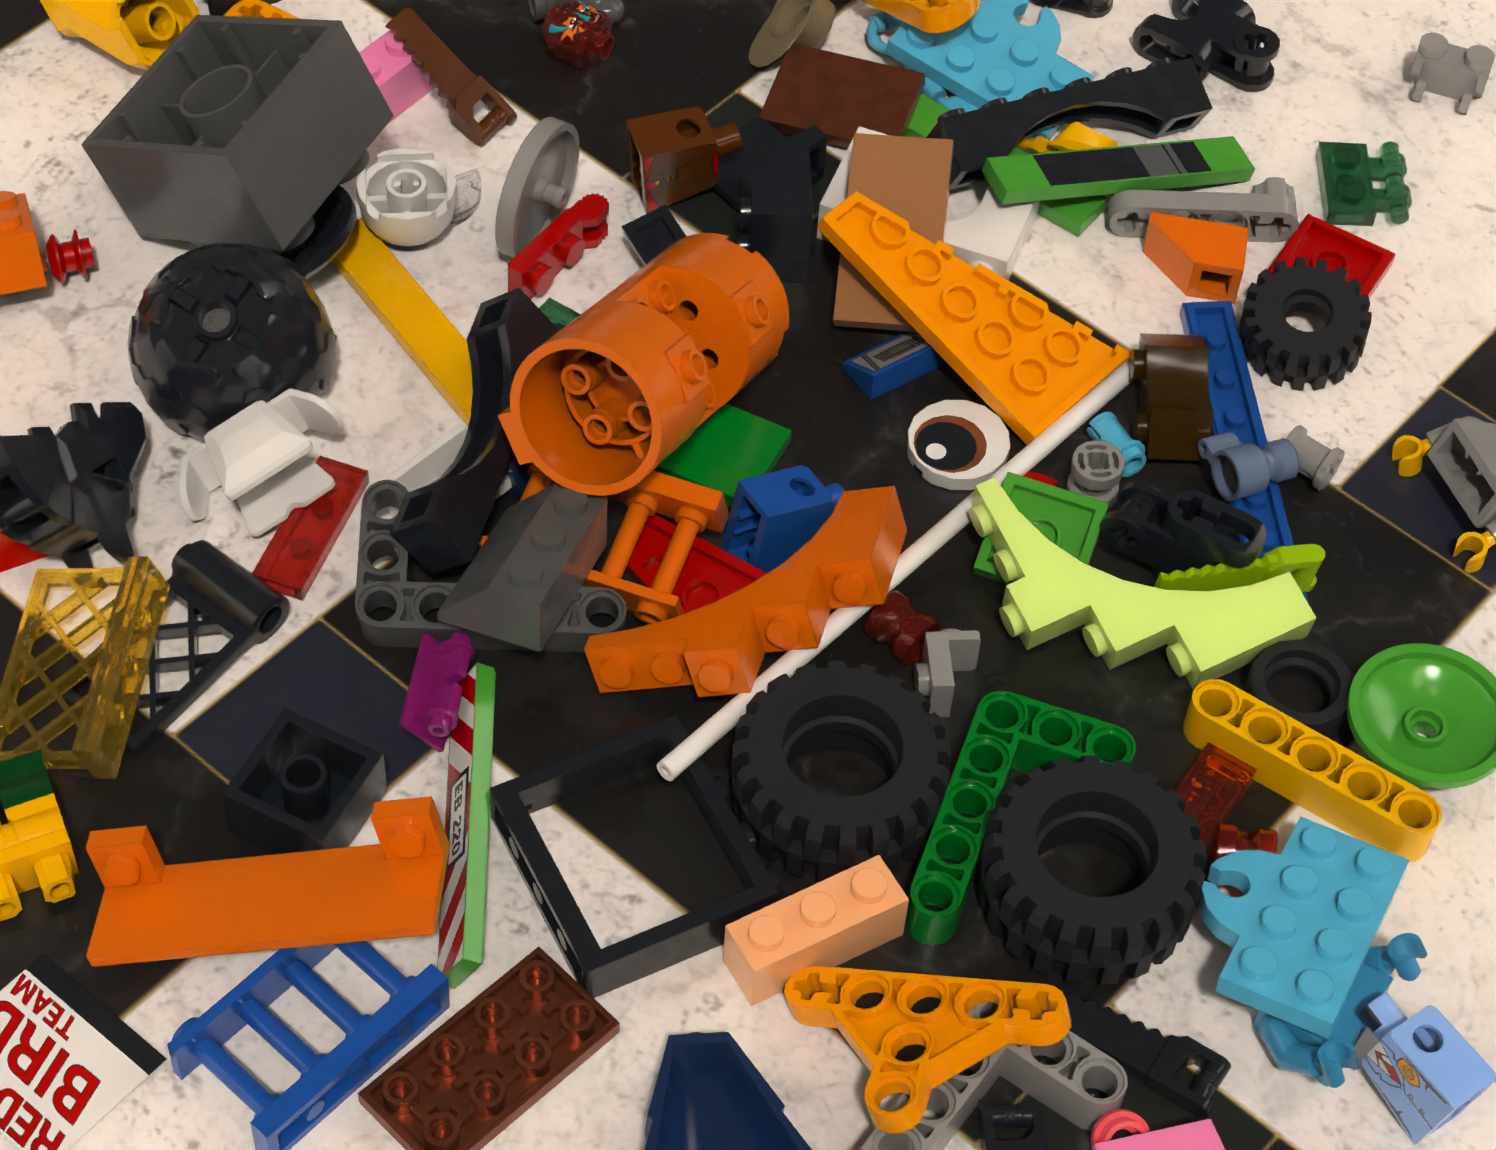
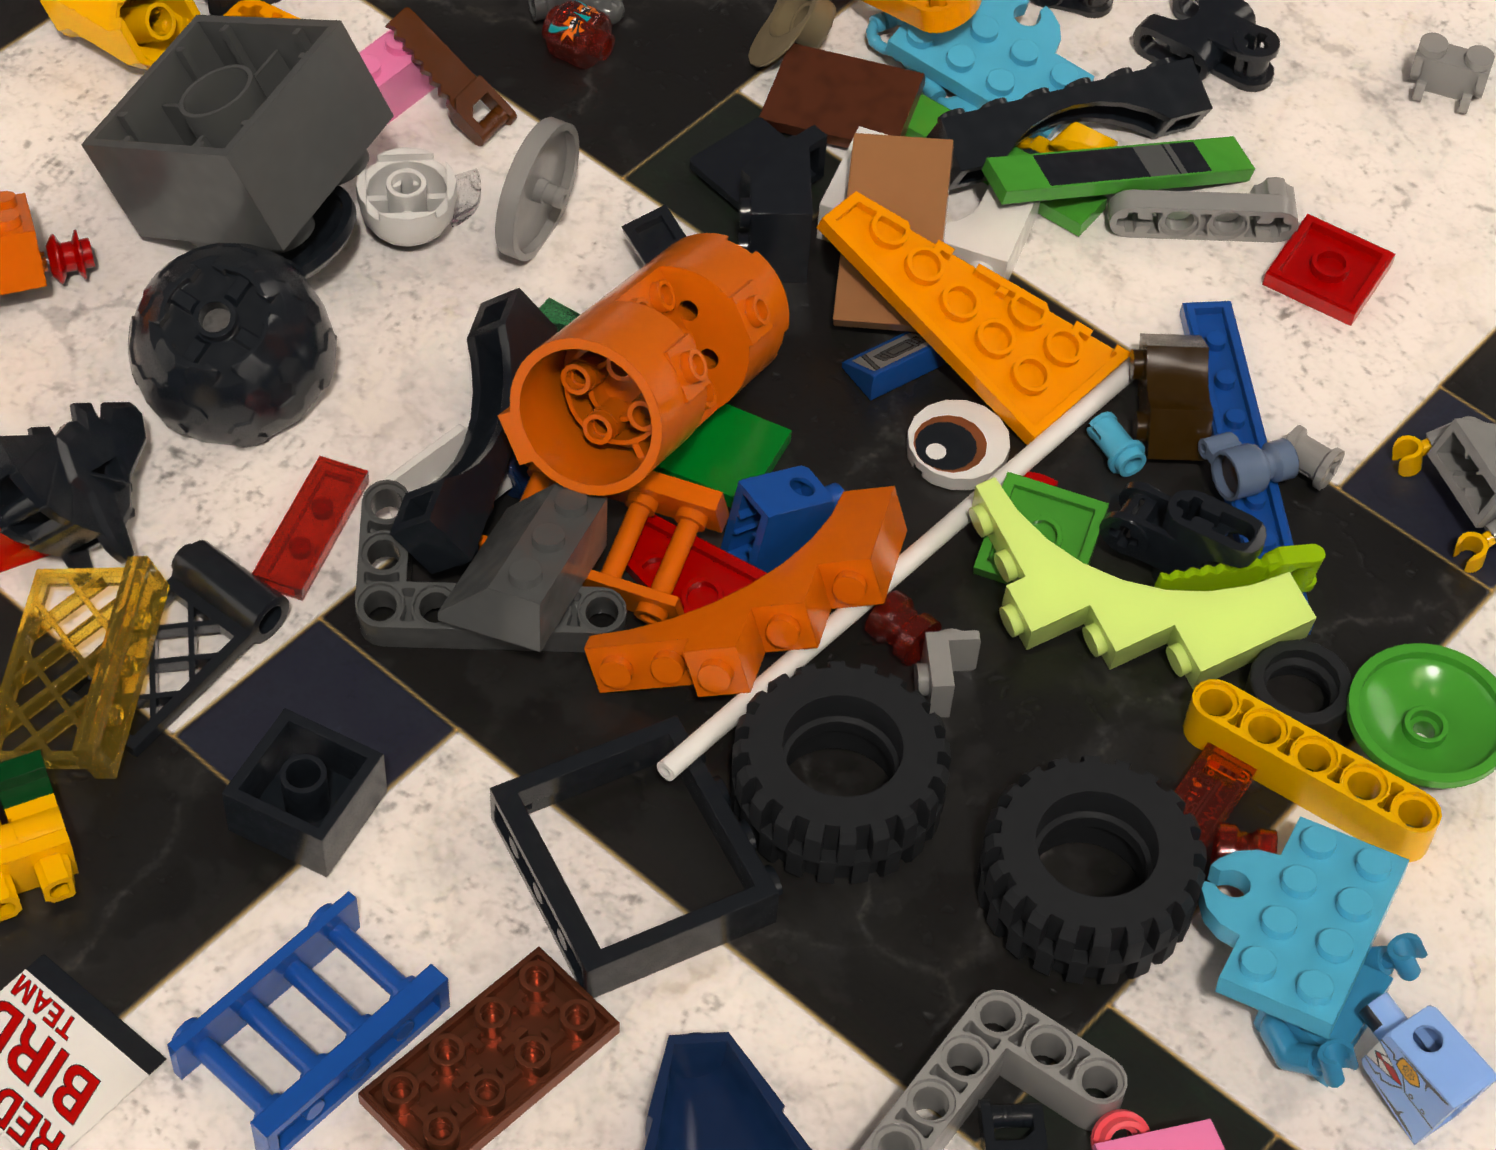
orange bracket [86,796,450,967] -> none
white piece [178,388,343,537] -> none
yellow tile [331,218,473,427] -> none
magenta hinge [399,632,475,753] -> none
tile [437,662,496,989] -> none
red hinge [508,193,609,299] -> none
reddish brown torso [626,106,743,214] -> none
light nougat brick [723,855,909,1006] -> none
light orange beam [784,966,1071,1134] -> none
green beam [905,691,1136,946] -> none
black piece [1043,986,1231,1119] -> none
light grey wheel [1066,440,1125,509] -> none
orange slope [1142,211,1249,304] -> none
black tyre [1239,257,1372,391] -> none
clear green plate [1316,141,1412,226] -> none

